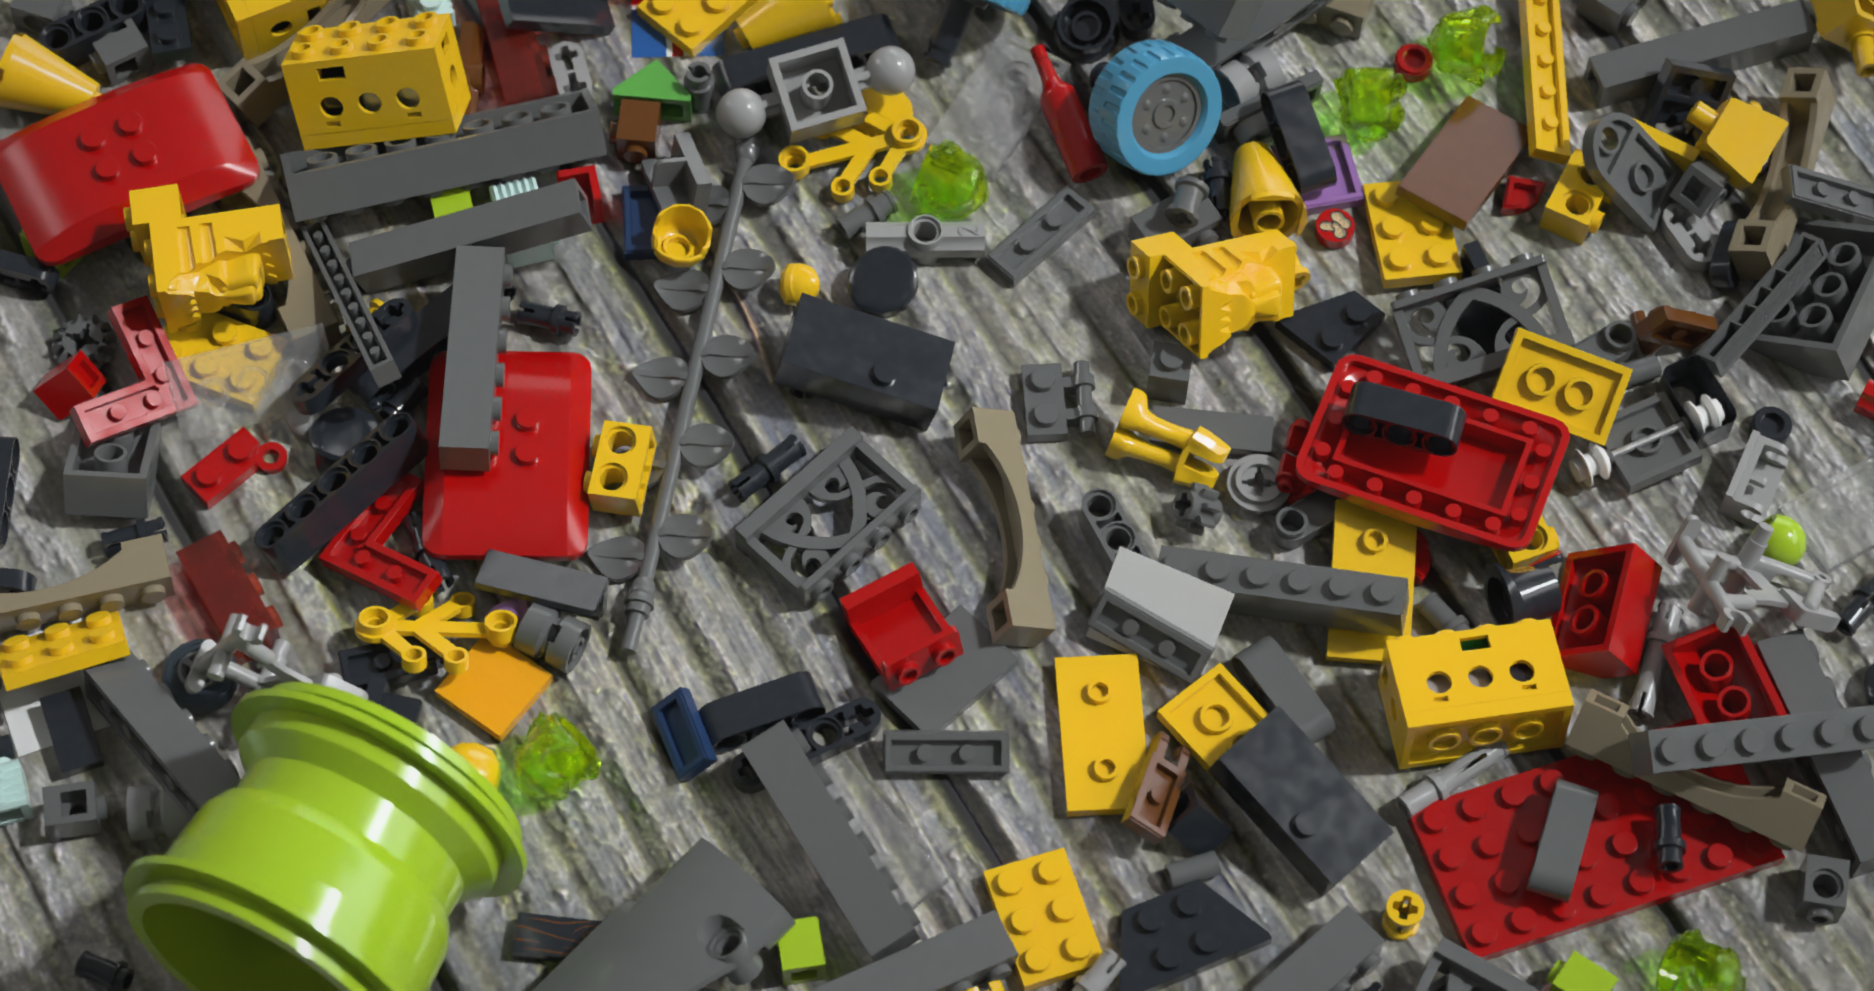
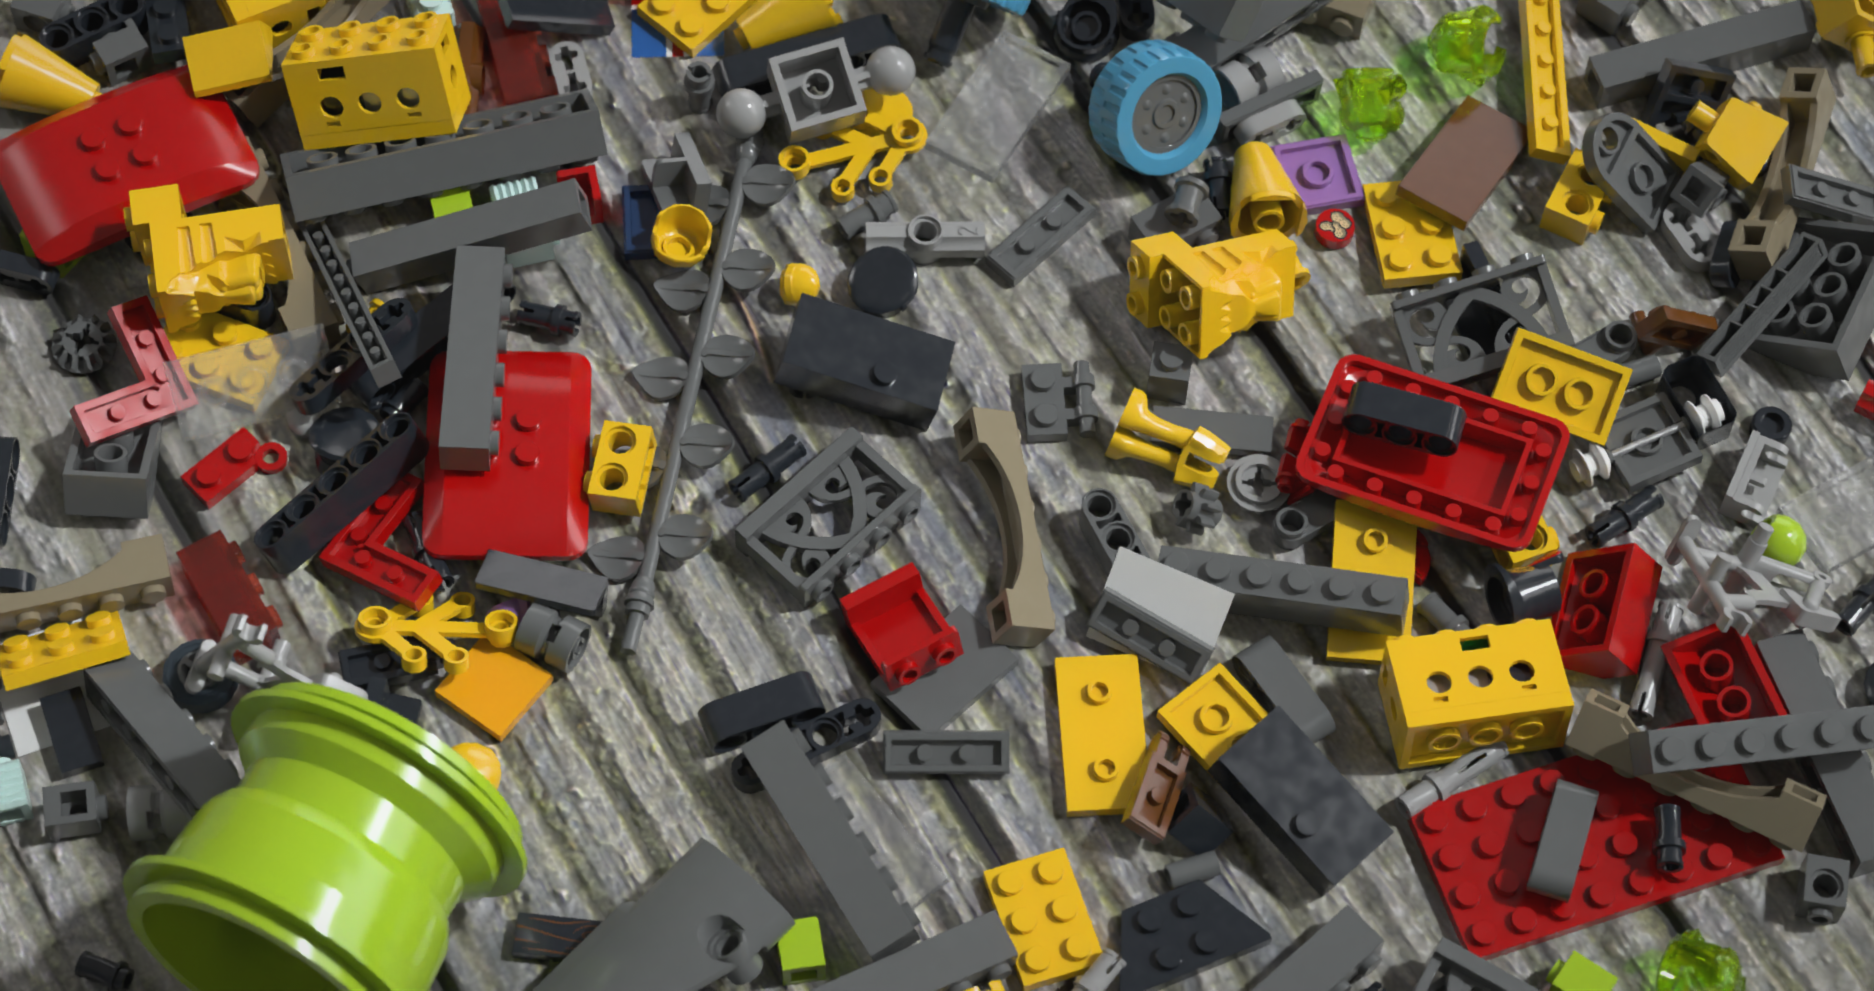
red panel [33,350,107,420] -> none
black pin [101,516,169,558] -> none
clear neon green helmet [513,711,602,801] -> none
reddish brown brick [610,99,662,164] -> none
bright green slope [612,59,692,122] -> none
dark blue tile [650,687,718,782] -> none
clear neon green helmet [909,138,990,221] -> none
red piece [1029,44,1108,184] -> none
black beam [1260,80,1337,196] -> none
black wing [1275,290,1385,372] -> none
yellow bush [1381,890,1424,941] -> none
red tile [1393,43,1433,83] -> none
red tile [1501,175,1547,216] -> none
none -> yellow slope [182,20,273,98]
none -> black pin [1585,485,1664,548]

